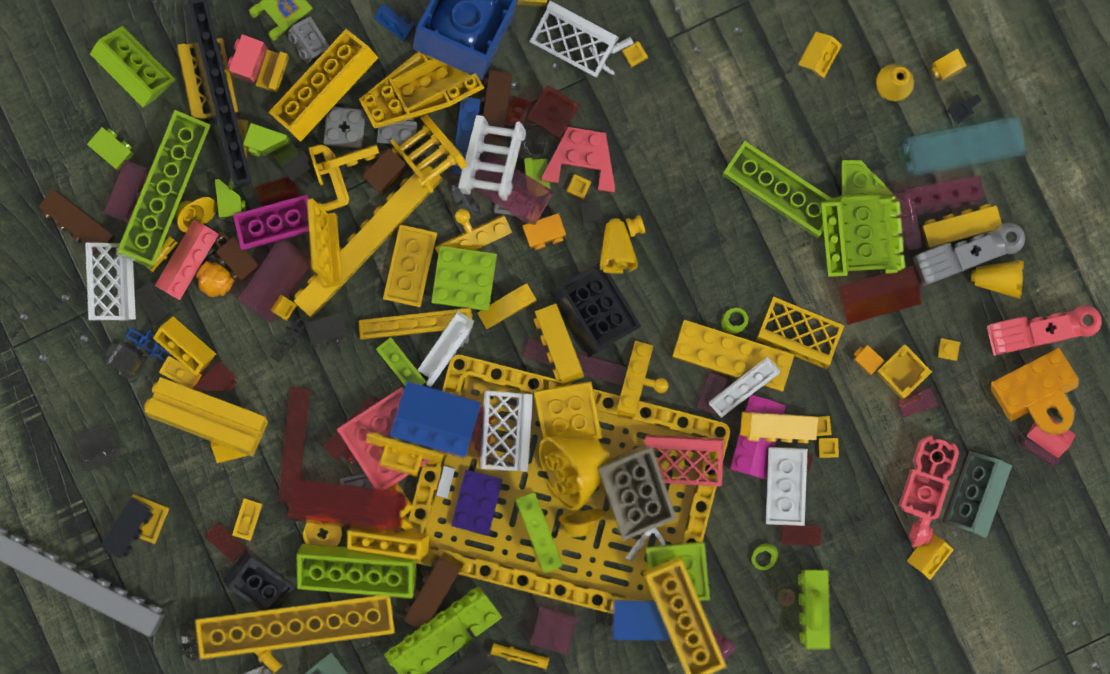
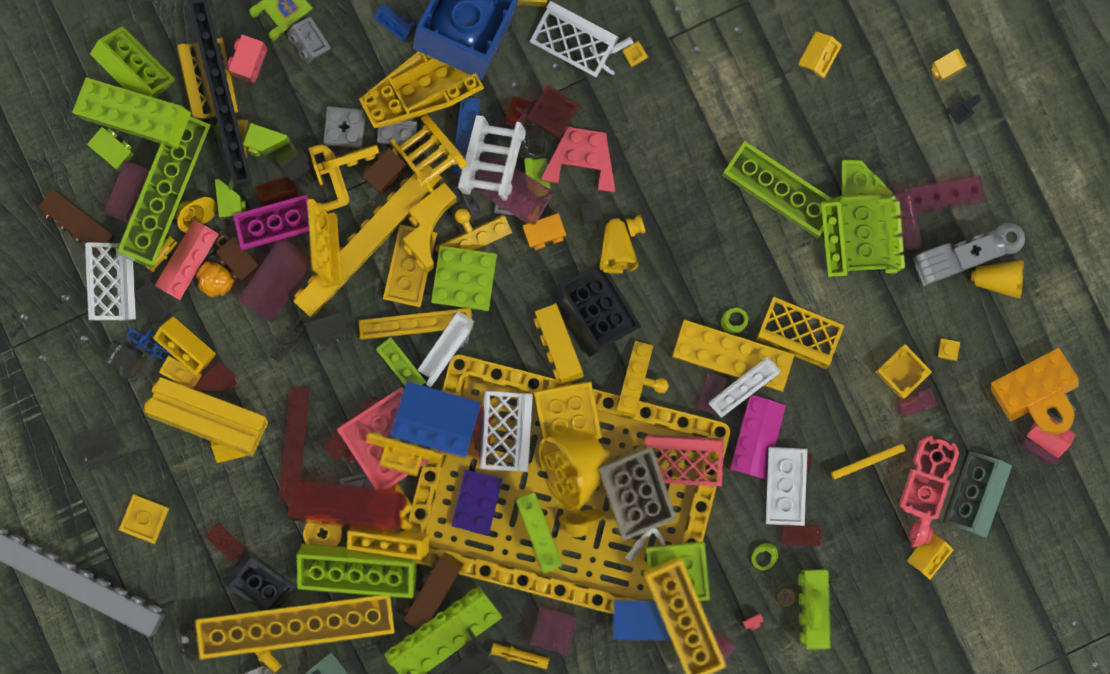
black brick [100,497,154,559] -> none
yellow plate [232,498,263,541] -> none
yellow panel [255,50,289,93] -> none
yellow brick [268,29,378,142] -> none
yellow tile [270,294,297,321] -> none
white sticker [436,466,455,498] -> none
yellow slope [477,283,537,330] -> none
reddish brown brick [480,70,513,146] -> none
clear pink tile [523,339,628,386] -> none
yellow tile [566,174,591,200] -> none
yellow brick [740,412,818,443] -> none
yellow tile [817,416,831,436] -> none
yellow tile [818,438,839,458] -> none
clear red slope [837,266,922,325] -> none
light orange brick [853,345,884,376] -> none
yellow cone [876,63,914,102] -> none
clear light blue brick [903,116,1027,177] -> none
yellow brick [920,204,1002,249] -> none
coral brick [987,305,1102,355] -> none
none -> lime brick [72,78,191,149]
none -> yellow arch [403,183,457,273]
none -> coral plate [742,614,764,631]
none -> yellow tile [830,444,906,480]

